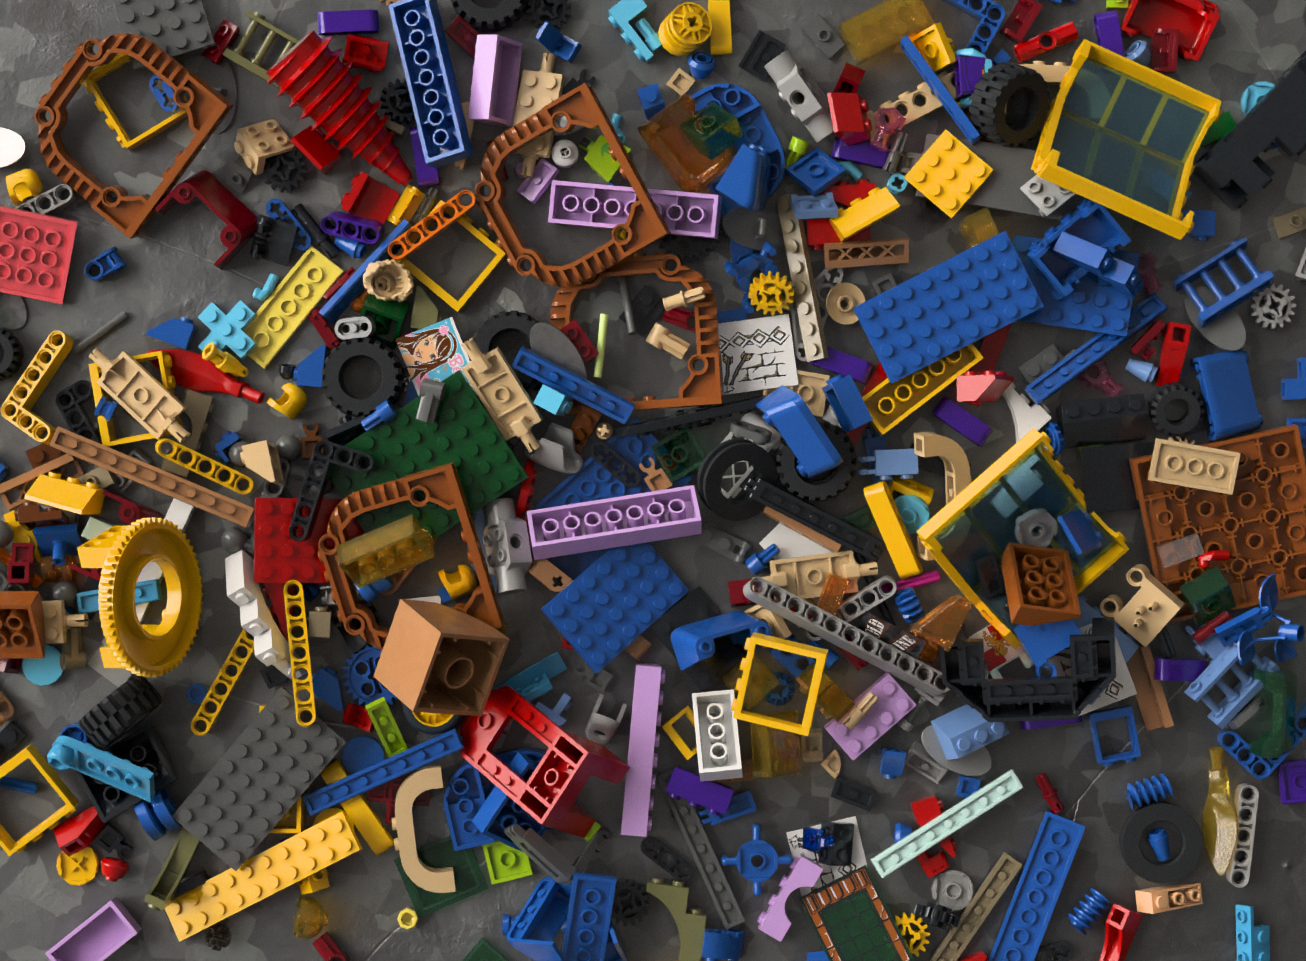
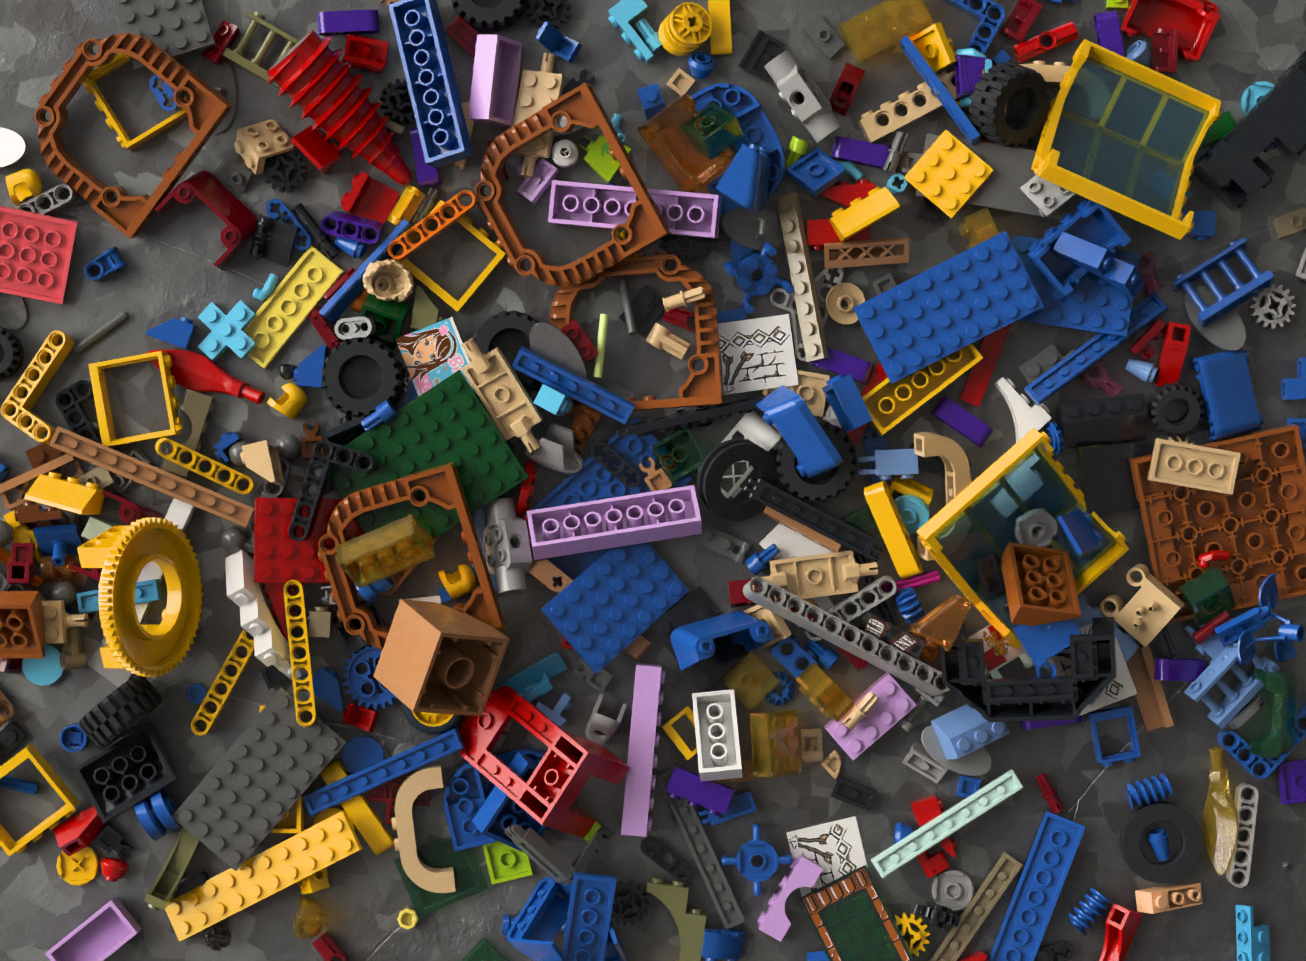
dark azure plate [47,736,155,803] -> none
tan plate [89,347,190,443] -> none
blue wheel [94,396,118,422] -> none
yellow piece [202,342,248,377] -> none
blue hinge [303,583,320,601] -> none
lime plate [365,697,408,757] -> none
dark grey piece [416,378,446,423] -> none
tan axle [596,423,612,439] -> none
dark grey plate [730,420,772,445] -> none
yellow window [731,632,829,736] -> none
yellow gear [748,271,795,316] -> none
medium blue plate [789,192,838,219] -> none
clear blue plate [803,827,834,851] -> none
clear orange tile [817,572,850,616] -> none
black bracket [818,821,854,866] -> none
red slope [827,92,873,146] -> none
clear pink connector [869,107,906,152] -> none
blue slope [879,747,907,779] -> none
slope [957,371,1014,403] -> none
clear tile [1156,533,1205,568] -> none

